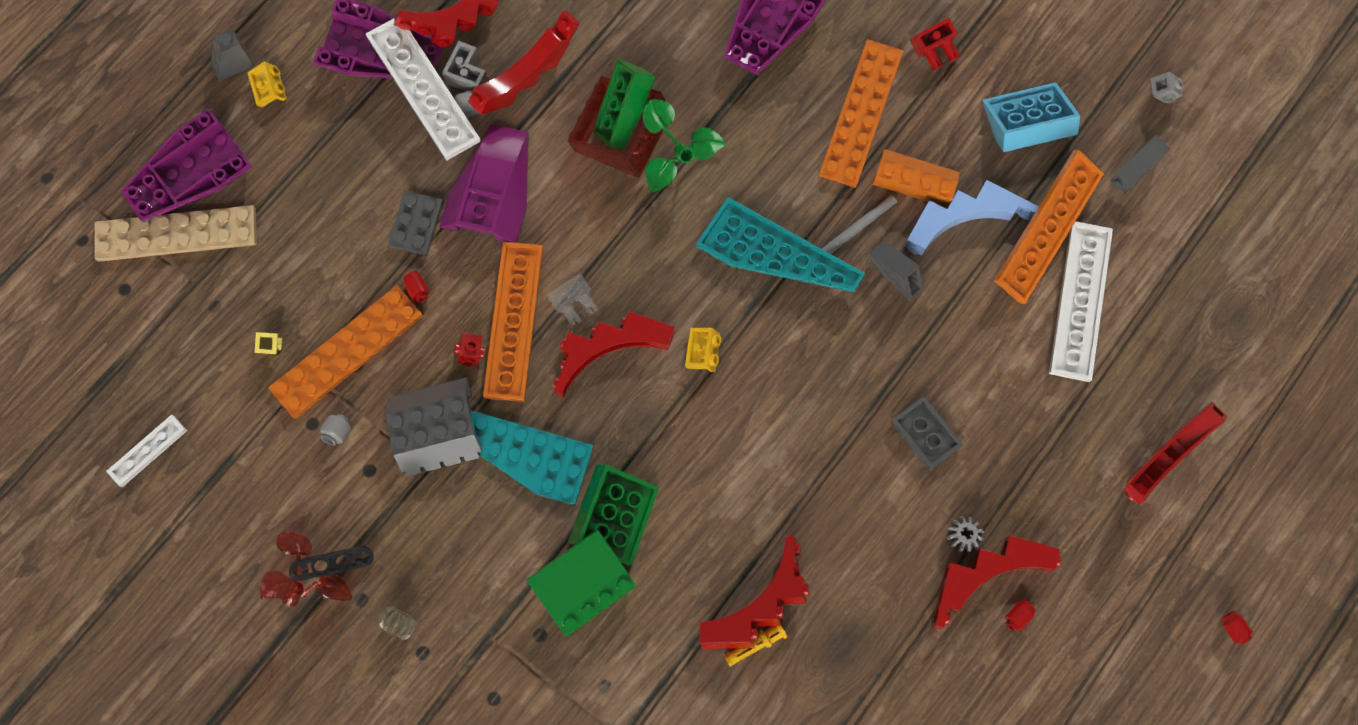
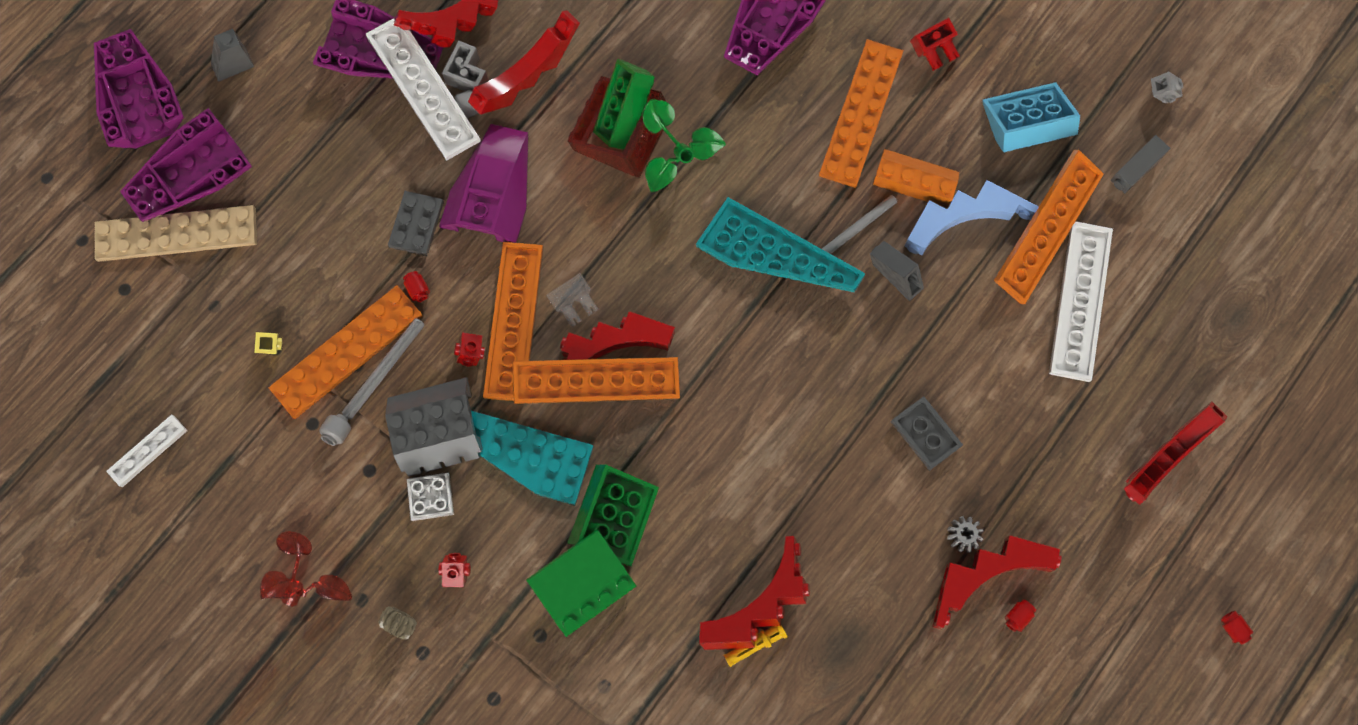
yellow bracket [247,61,287,107] -> none
black beam [289,546,374,581] -> none
yellow bracket [685,328,721,372] -> none
none -> magenta wedge [94,29,184,148]
none -> light grey axle [342,318,424,420]
none -> white tile [407,473,454,521]
none -> red brick [438,553,471,587]
none -> orange plate [512,357,680,404]

